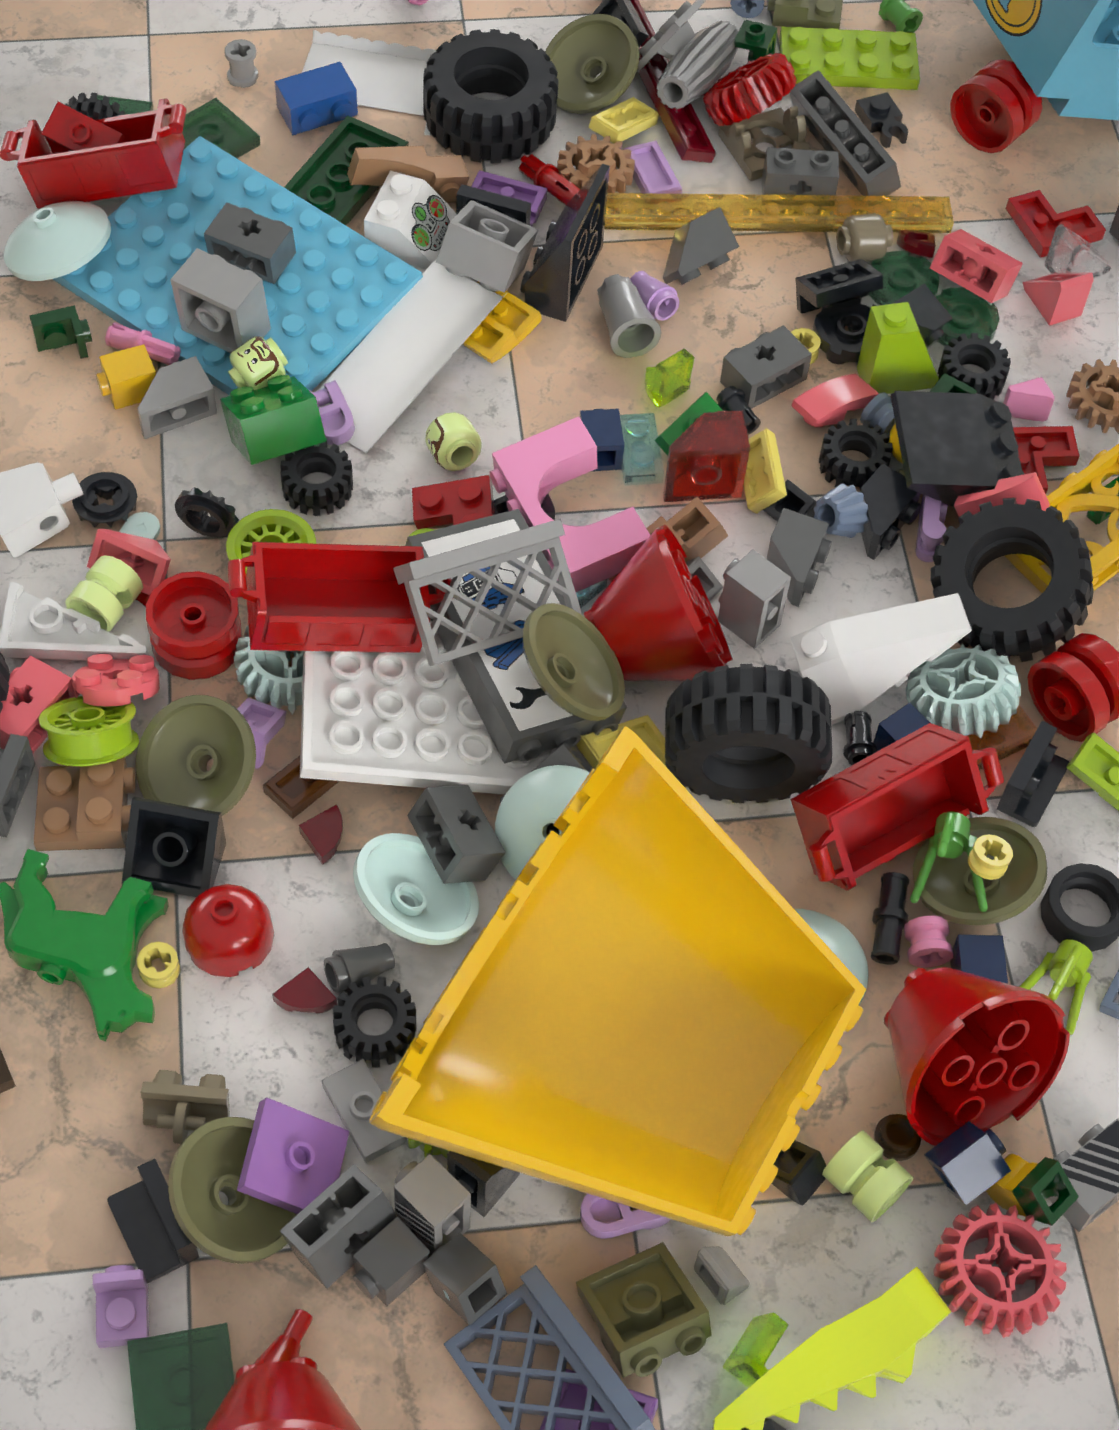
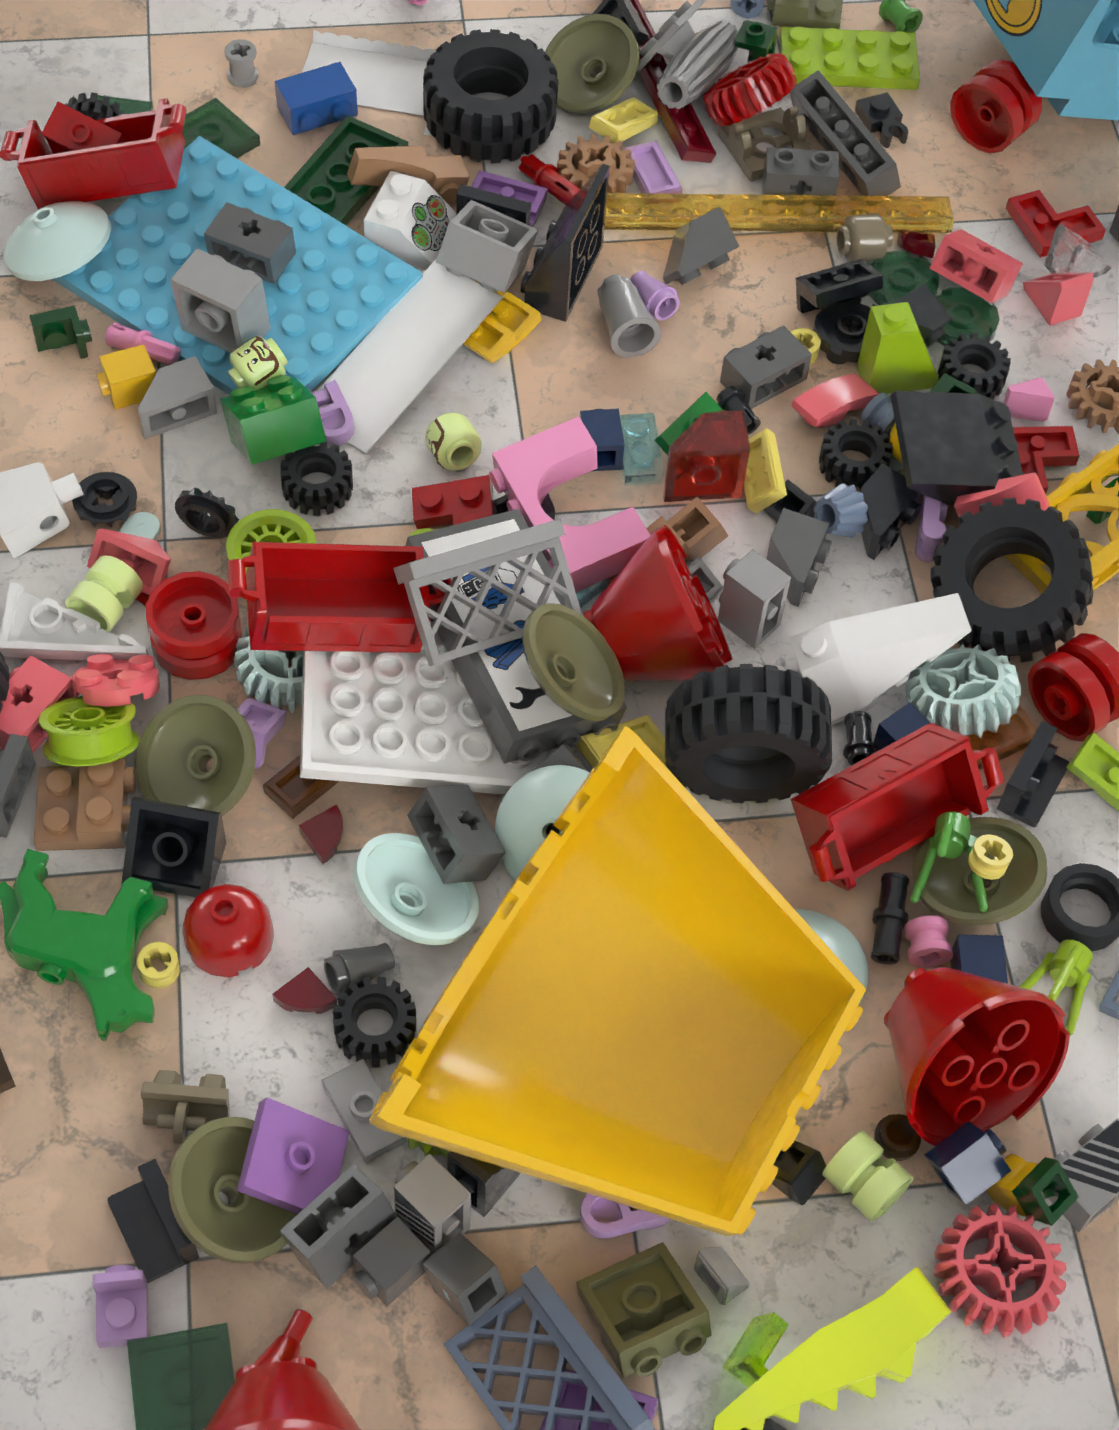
clear neon green tile [645,348,695,407] -> none

